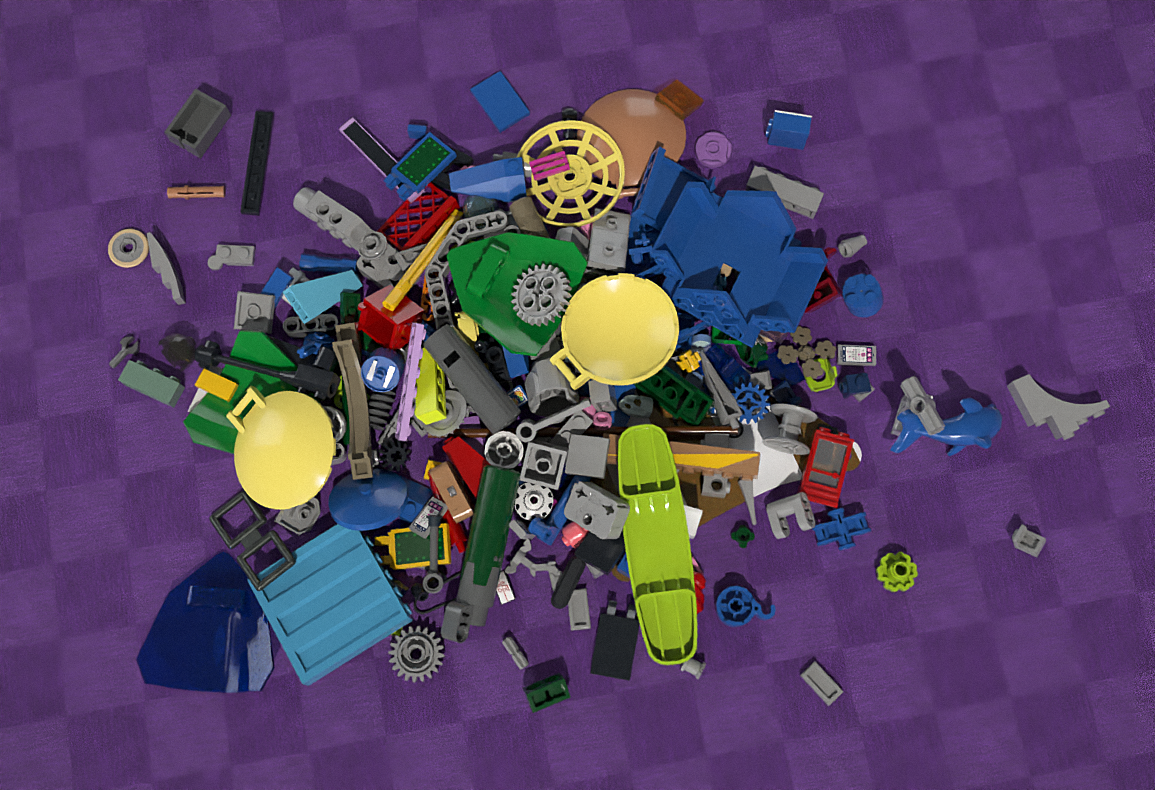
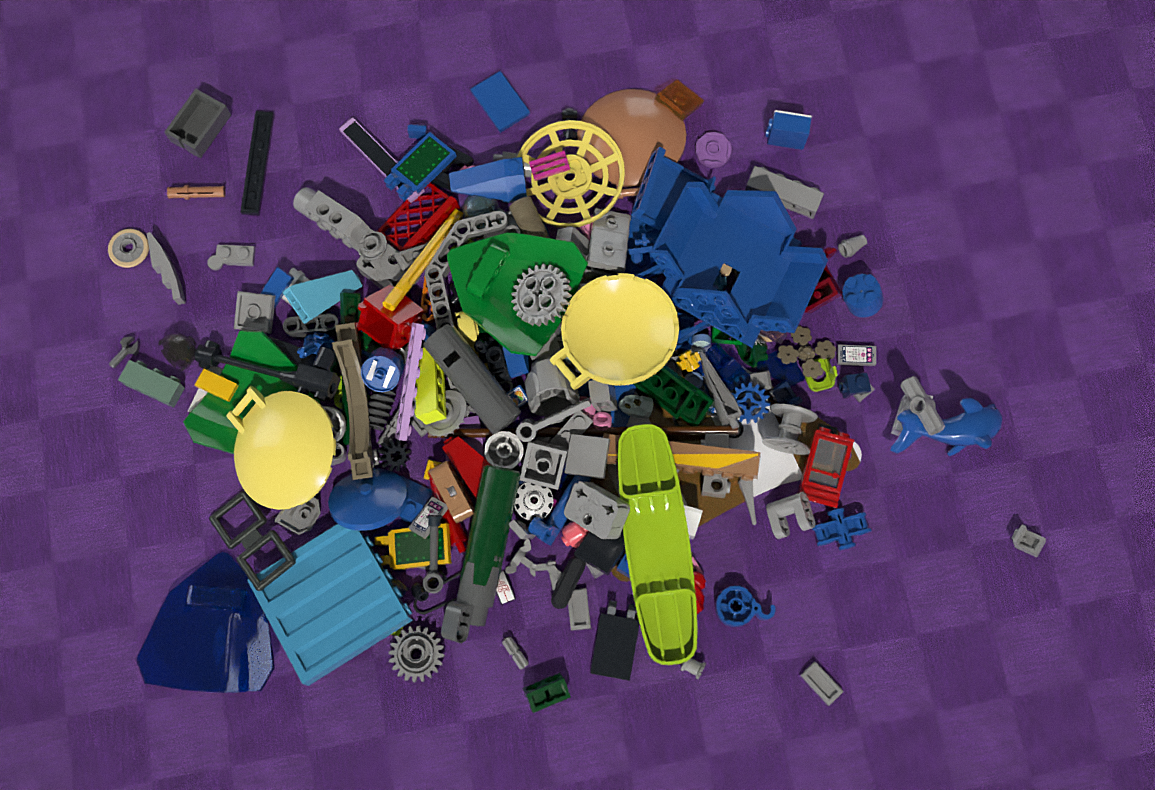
blue axle [299,253,358,274] -> none
dark green plate [731,525,755,548] -> none
lime plant [876,552,918,592] -> none
light grey arch [1007,374,1110,440] -> none

